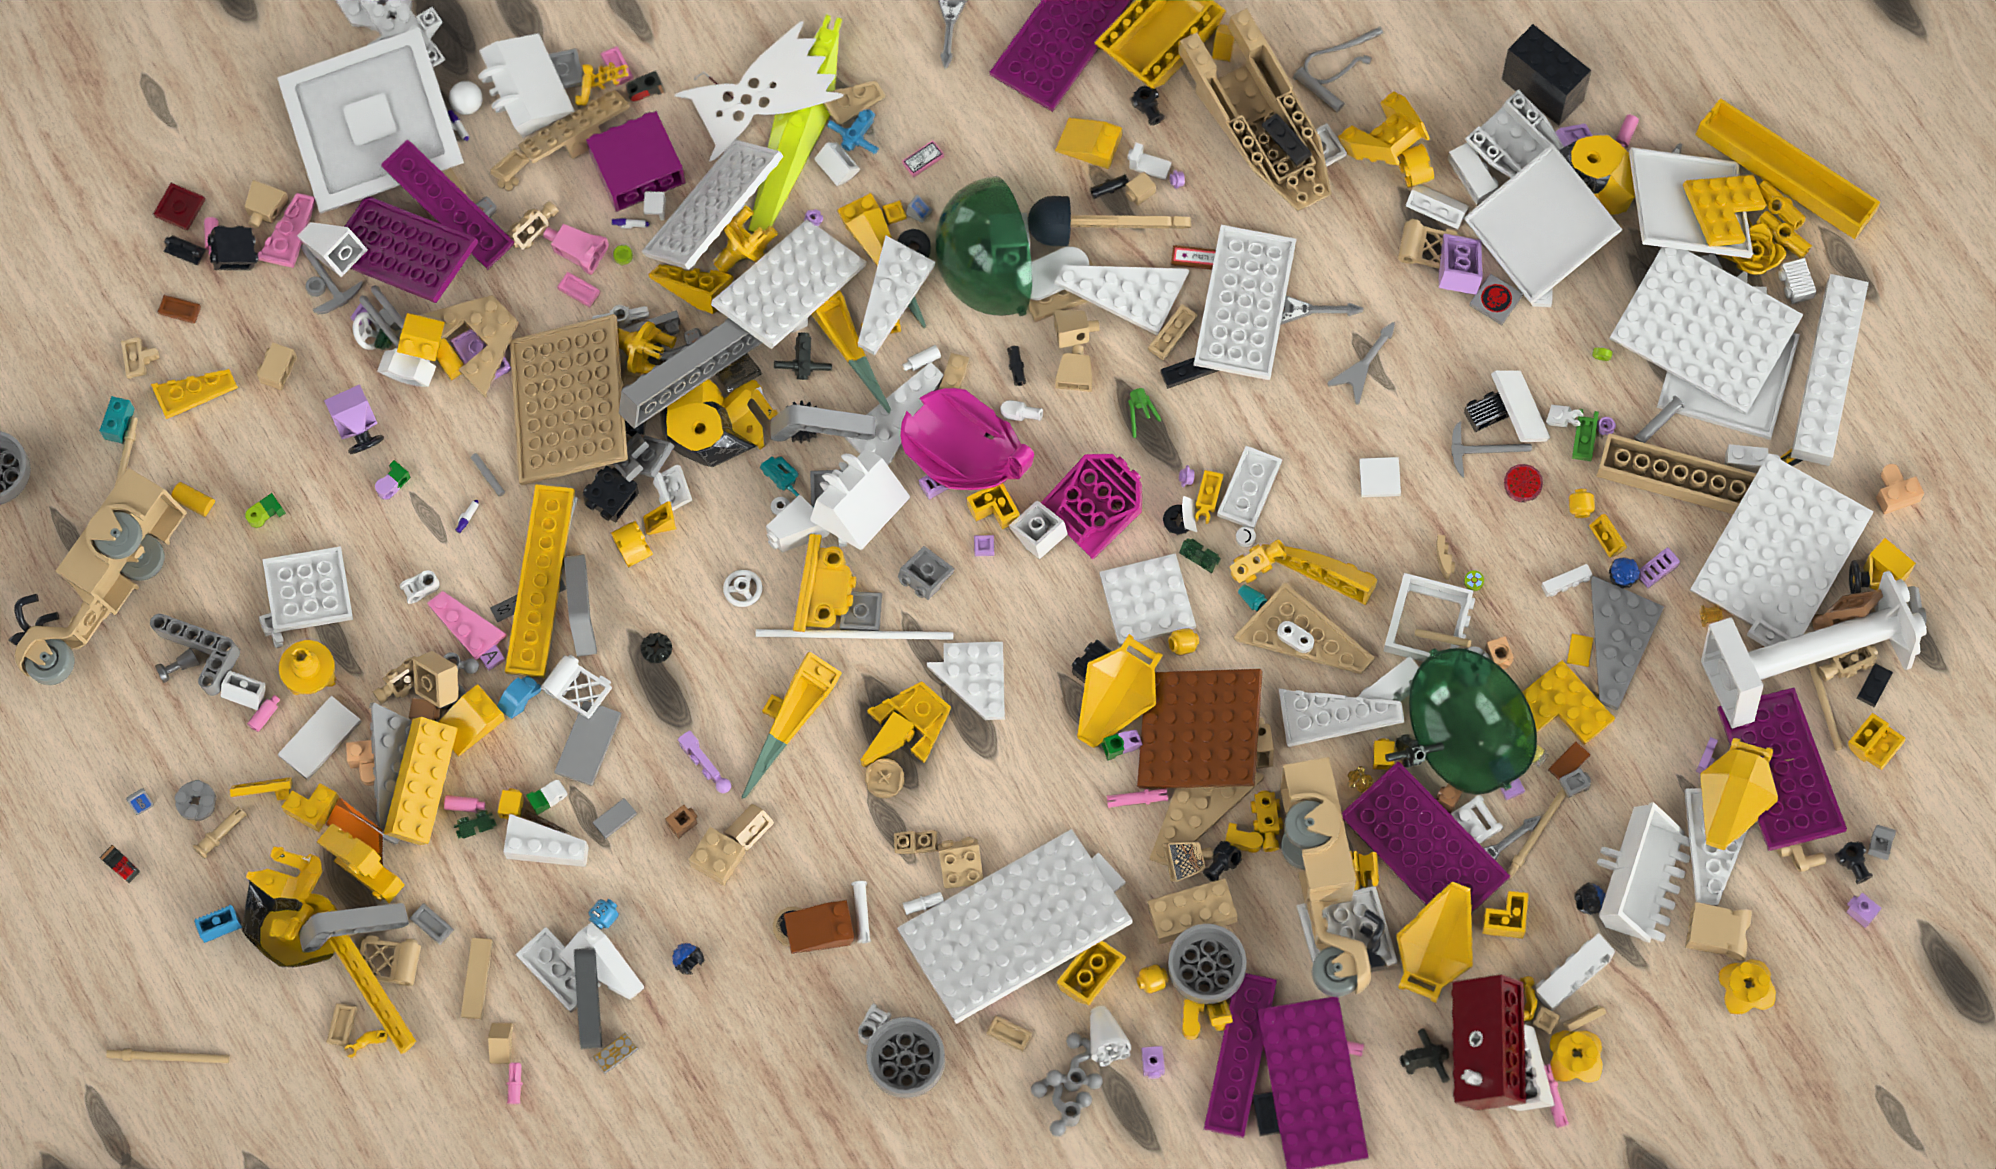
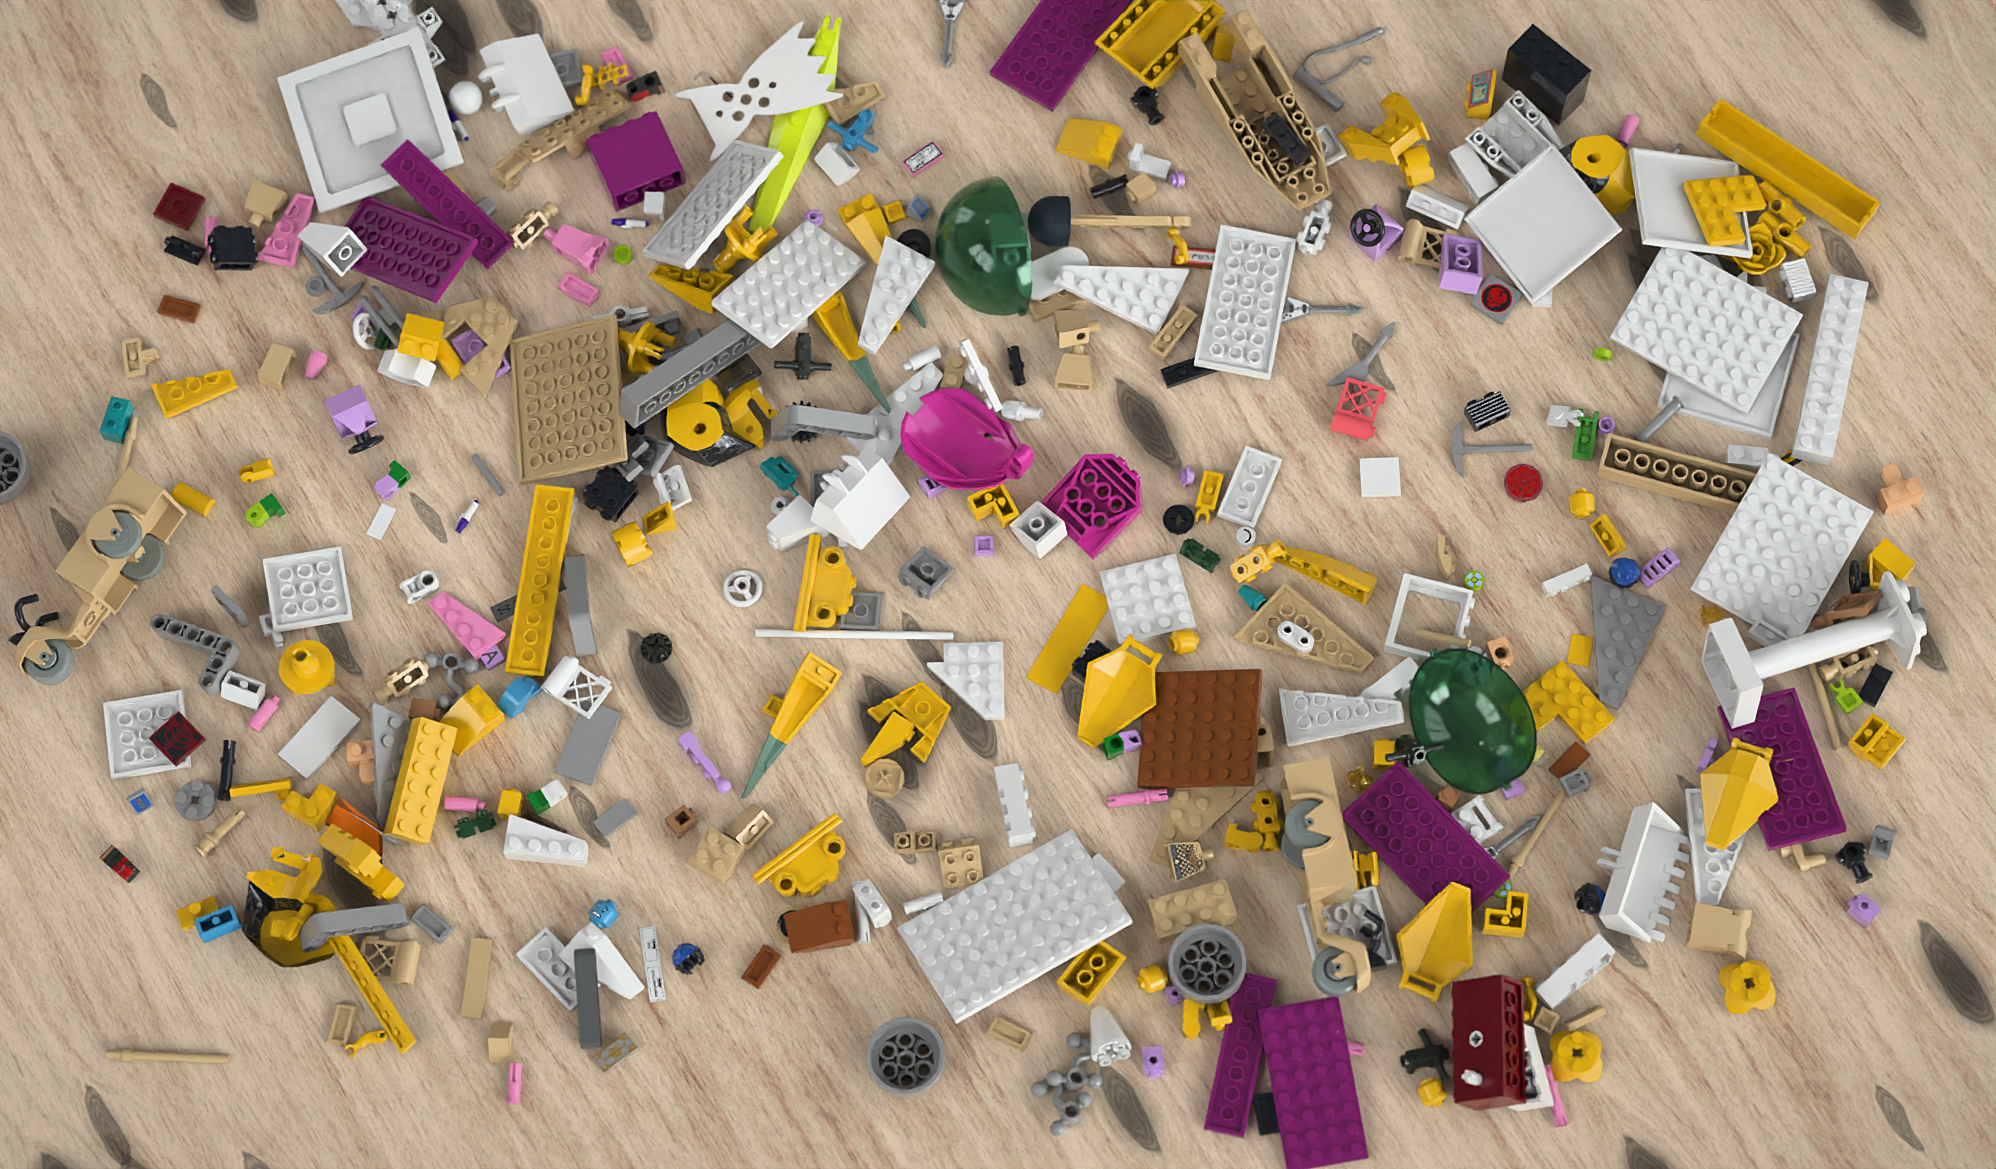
flat silver piece [155,648,200,683] -> none
tan brick [413,651,459,708] -> none
white piece [858,1004,892,1045] -> none
bright green plant [1128,388,1161,438] -> none
white sticker [1182,496,1197,532] -> none
black connector [1203,841,1242,882] -> none
white tile [1491,370,1550,442] -> none
lavender plate [1556,123,1593,147] -> none
none -> white plate [103,690,192,780]
none -> tile [149,711,206,767]
none -> yellow tile [176,895,220,931]
none -> light grey tile [211,585,250,628]
none -> black pin [218,740,236,801]
none -> yellow piece [239,458,275,484]
none -> bright pink cone [304,350,328,380]
none -> white sticker [366,503,397,540]
none -> white sticker [639,926,666,1002]
none -> dark orange tile [741,944,781,990]
none -> yellow brick [751,812,845,898]
none -> white bracket [853,879,893,929]
none -> white plate [958,338,1003,412]
none -> white wedge [994,763,1036,849]
none -> yellow sticker [1026,584,1109,694]
none -> lavender plate [1164,986,1187,1006]
none -> yellow arm [1166,227,1189,265]
none -> white brick [1296,199,1333,256]
none -> coral piece [1330,377,1387,441]
none -> piece [1348,203,1404,262]
none -> yellow head [1417,1076,1447,1108]
none -> slope [1463,69,1497,120]
none -> lime tile [1493,880,1512,899]
none -> lime plate [1828,678,1863,715]

